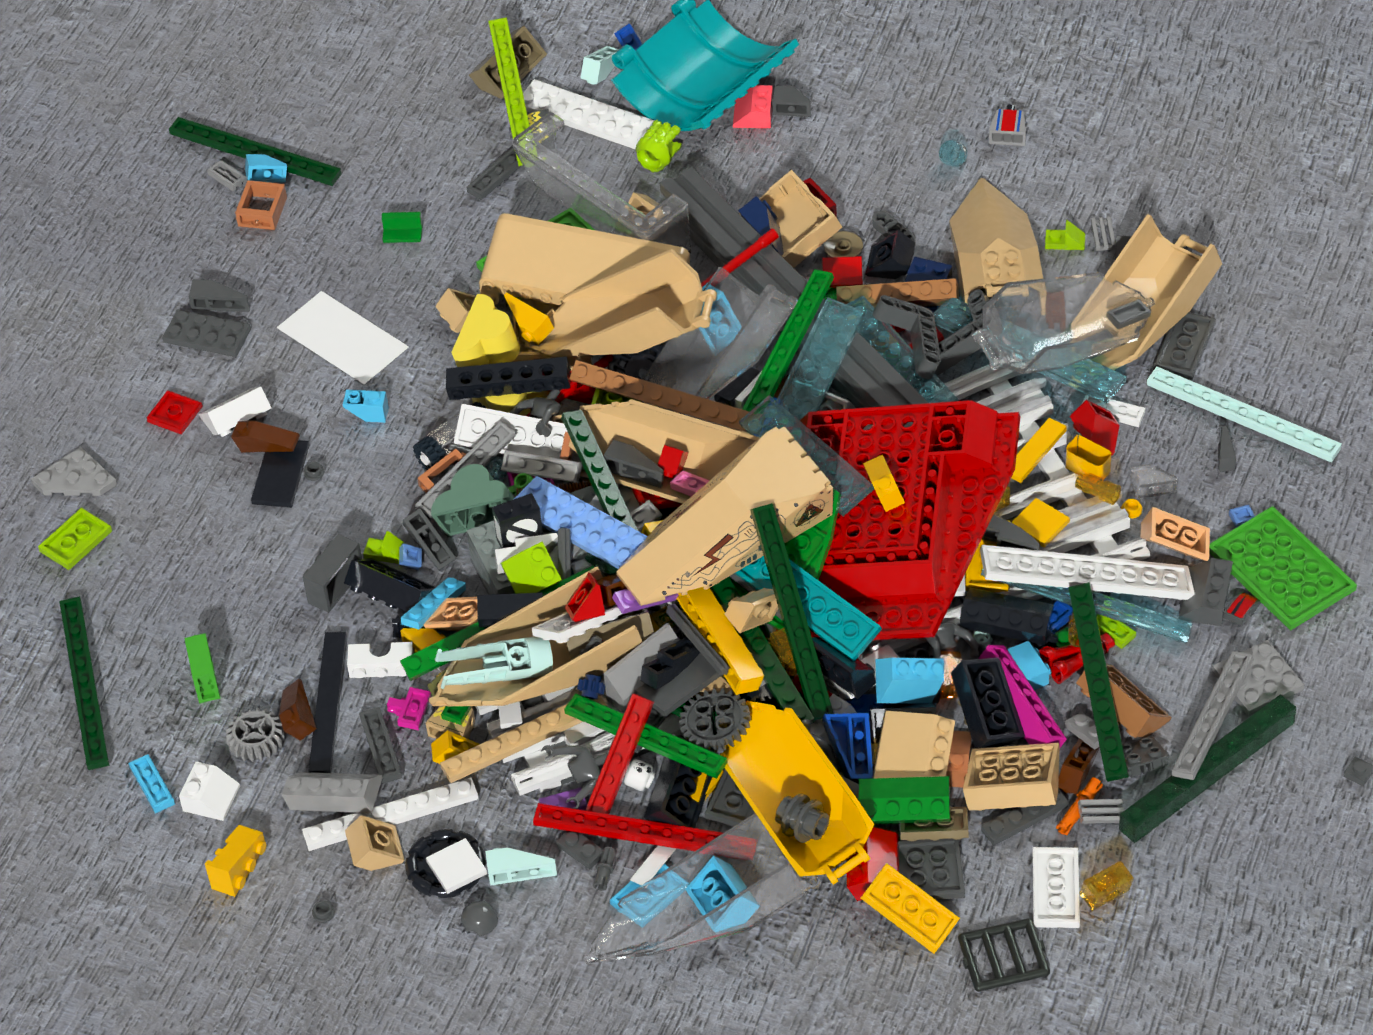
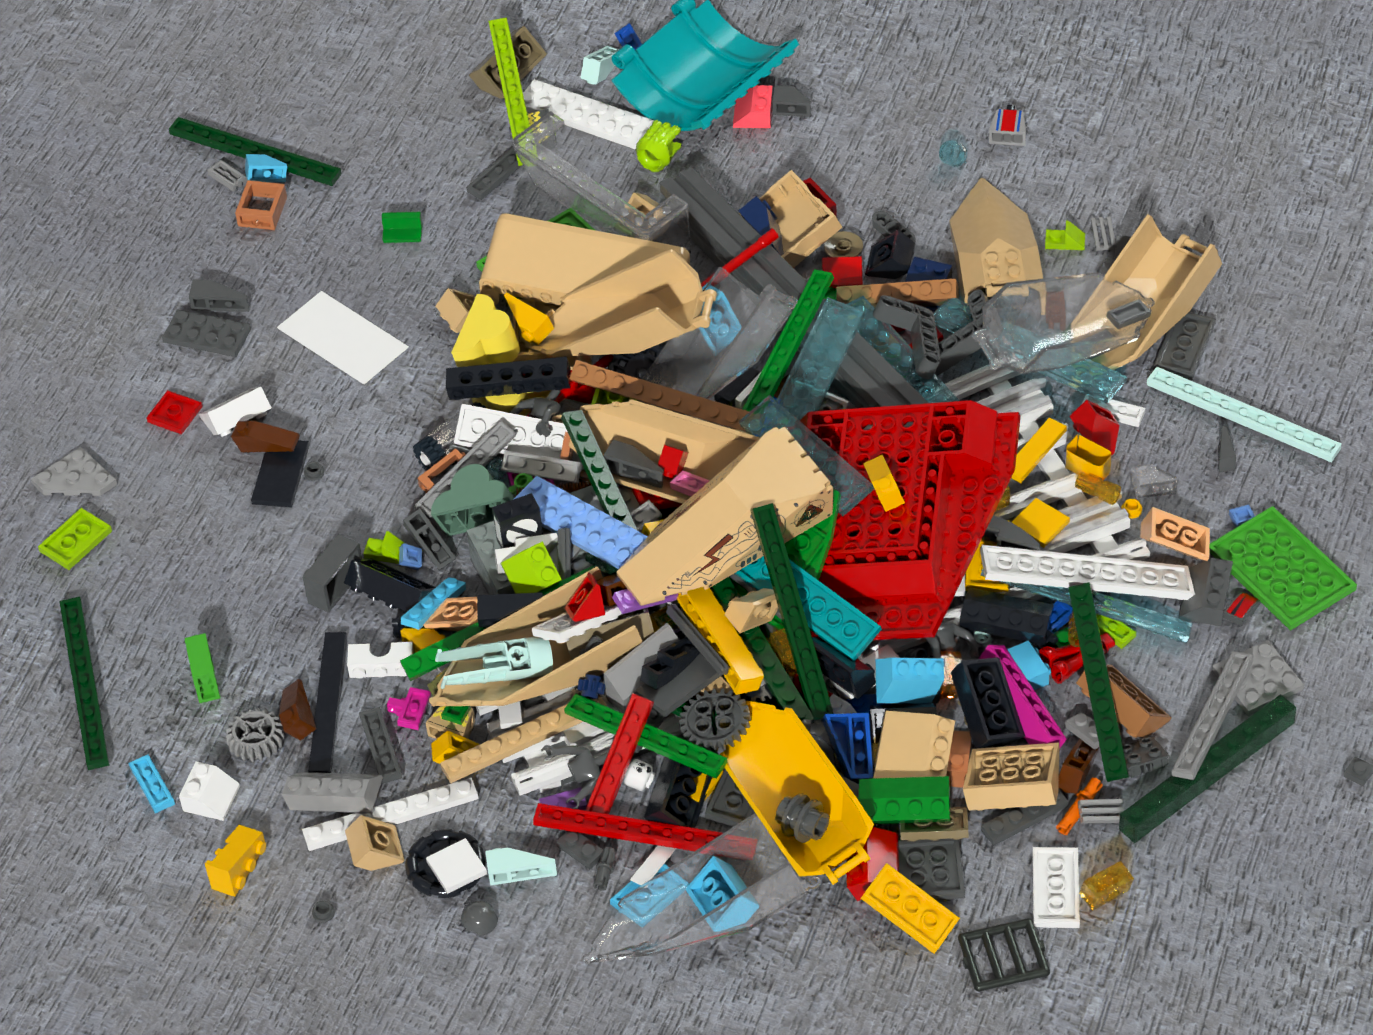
medium azure slope [343,390,389,423] -> none

